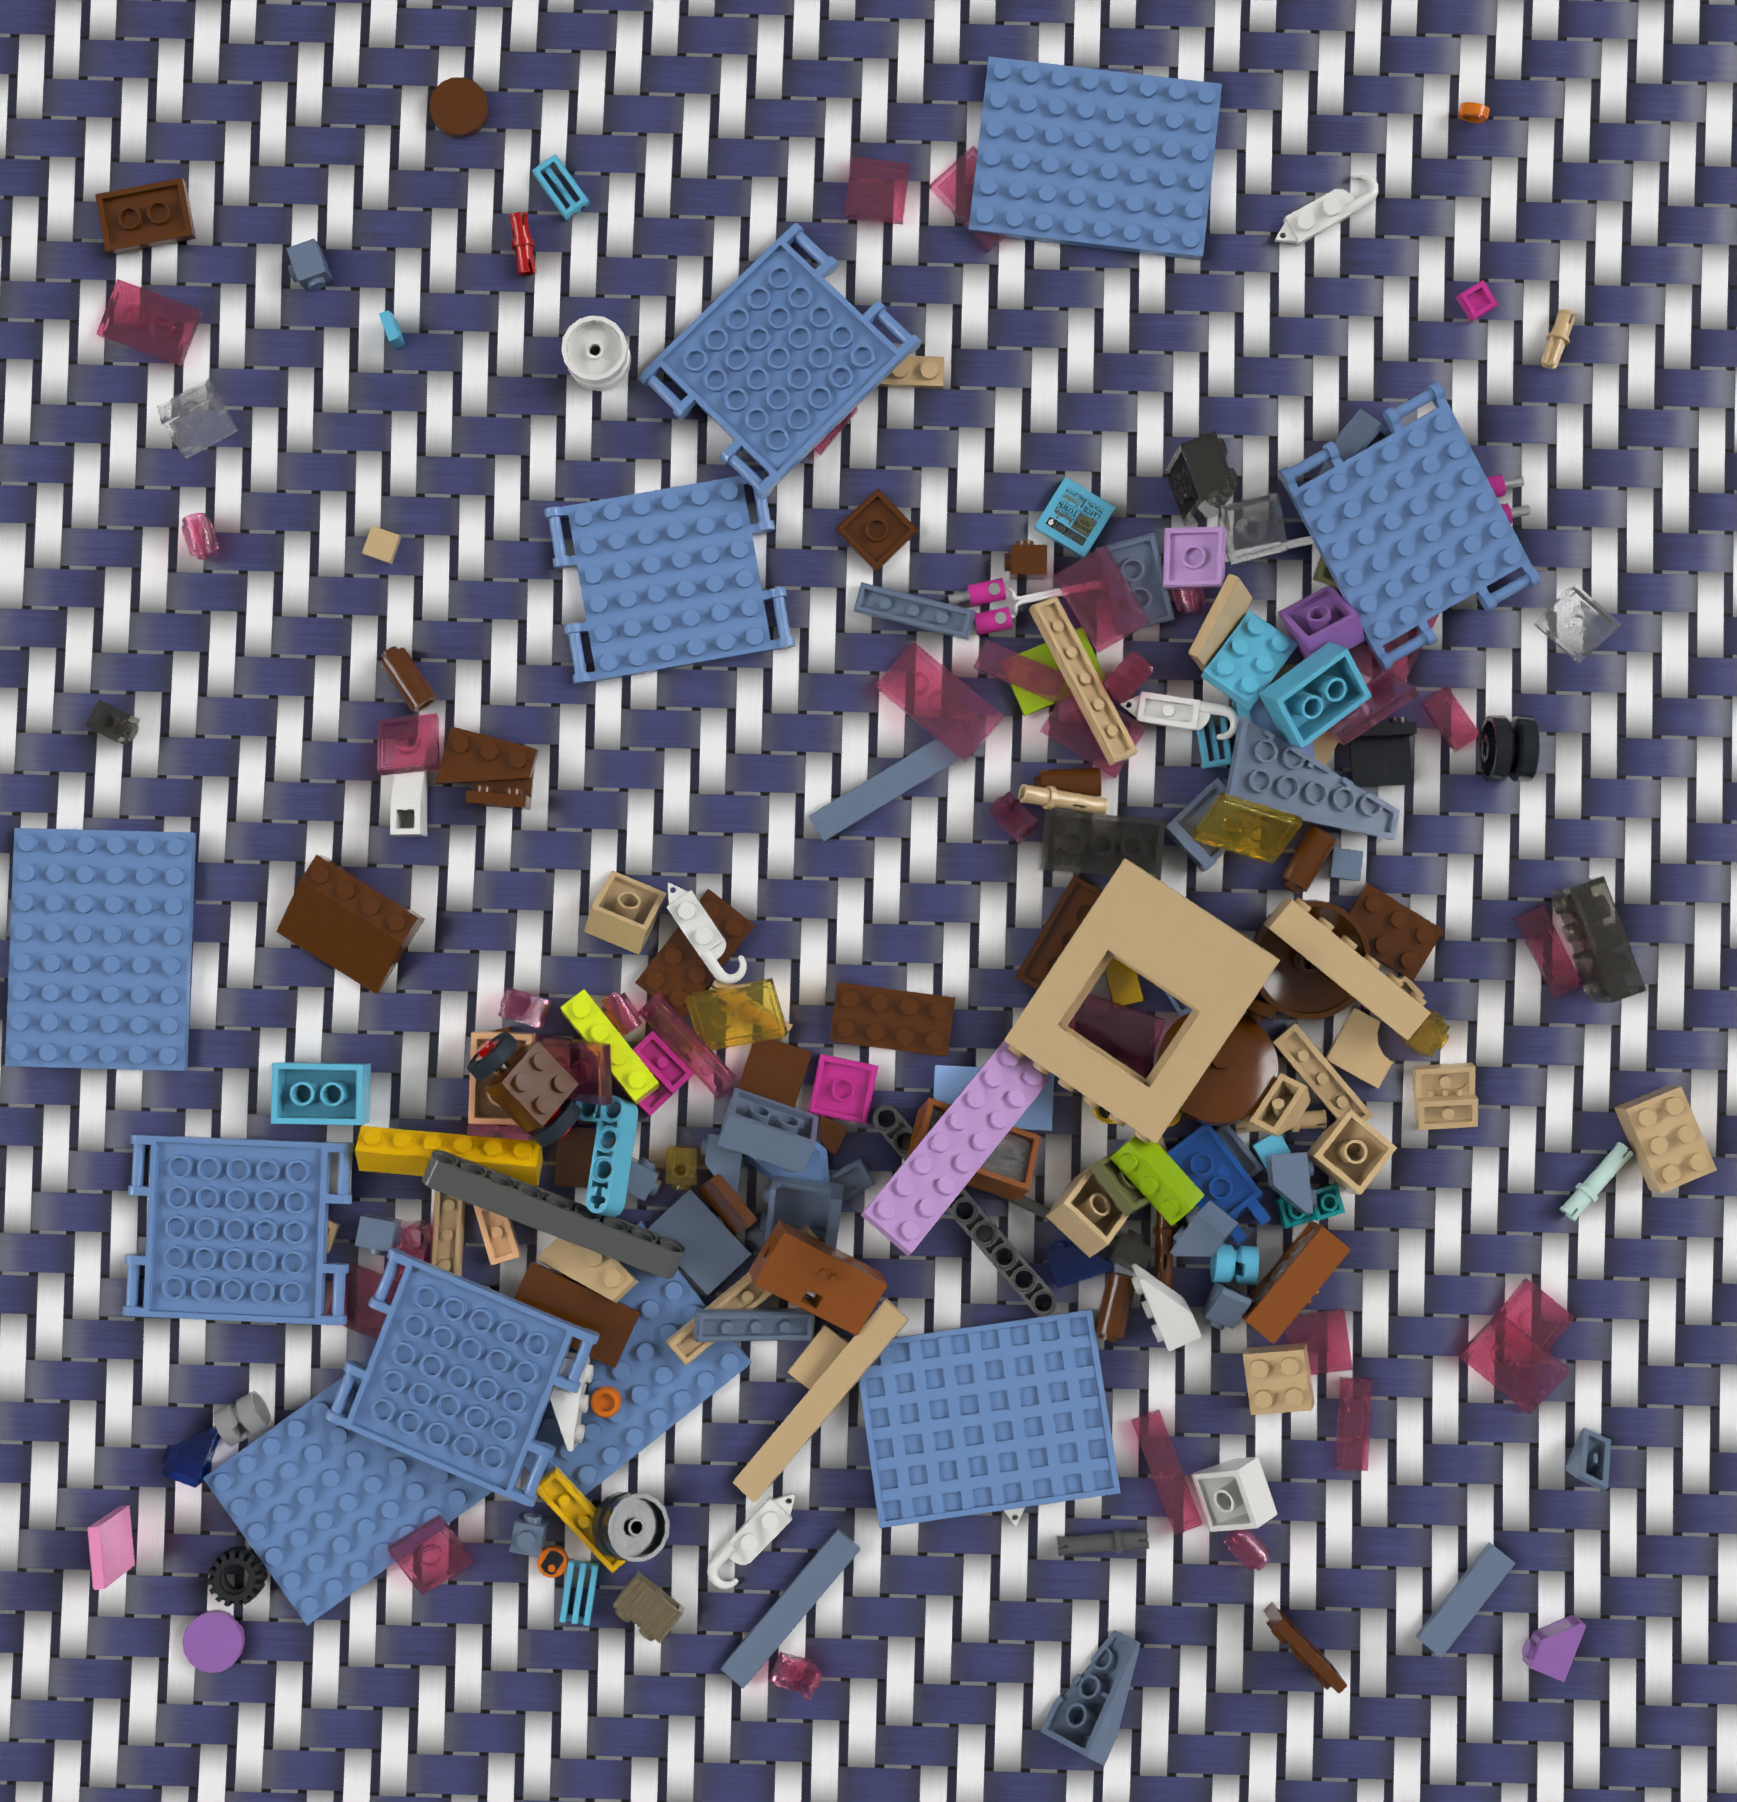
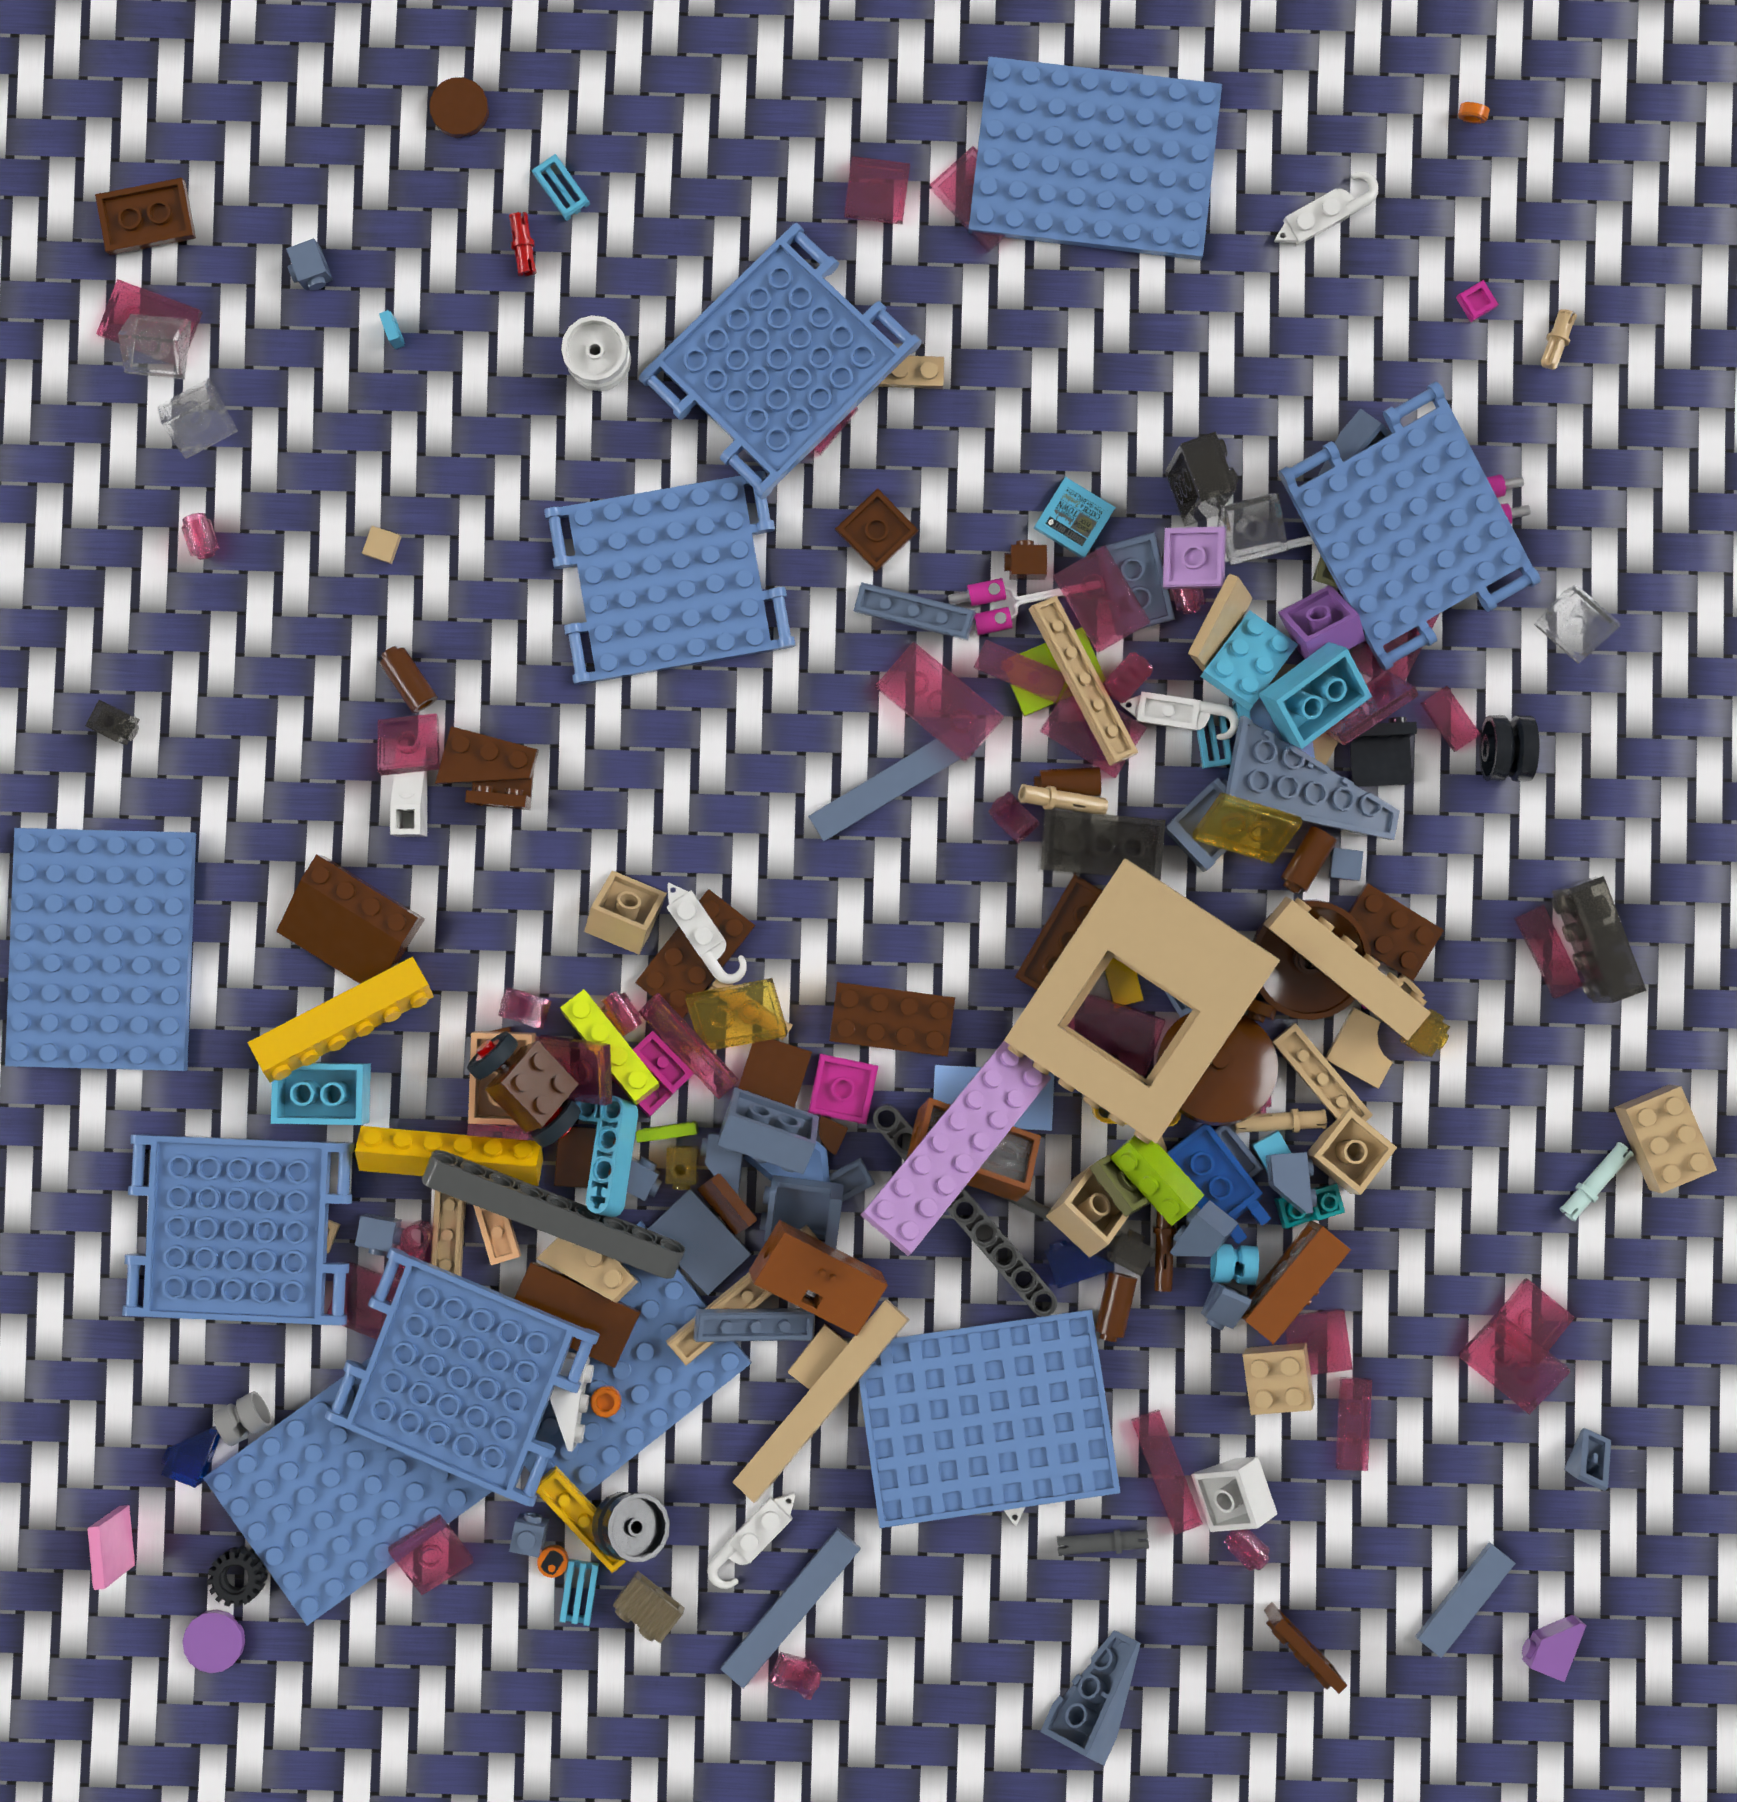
white slope [1131,1264,1202,1351] -> none
tan slope [1249,1073,1311,1137] -> none
tan slope [1413,1062,1478,1130] -> none
none -> clear slope [118,314,191,380]
none -> yellow brick [247,957,434,1083]
none -> lime tile [636,1121,699,1143]

